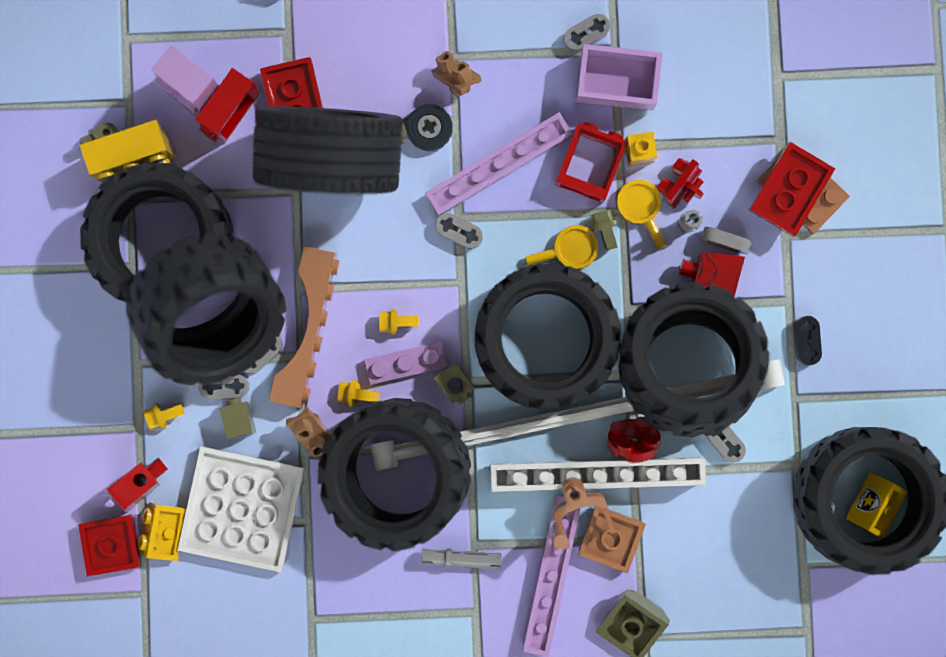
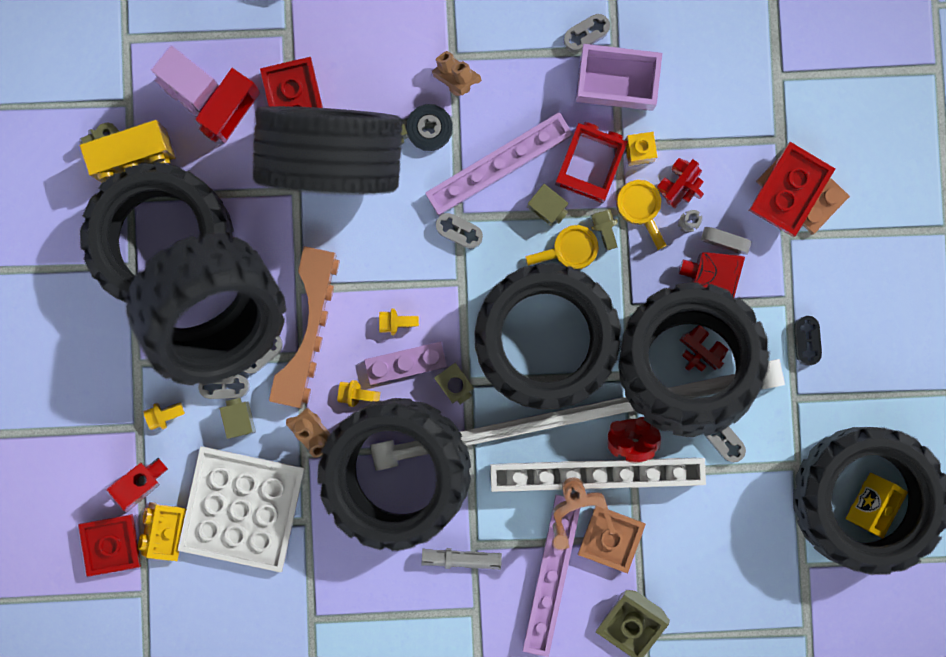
none -> olive brick [527,183,569,226]
none -> red hips [679,325,729,372]

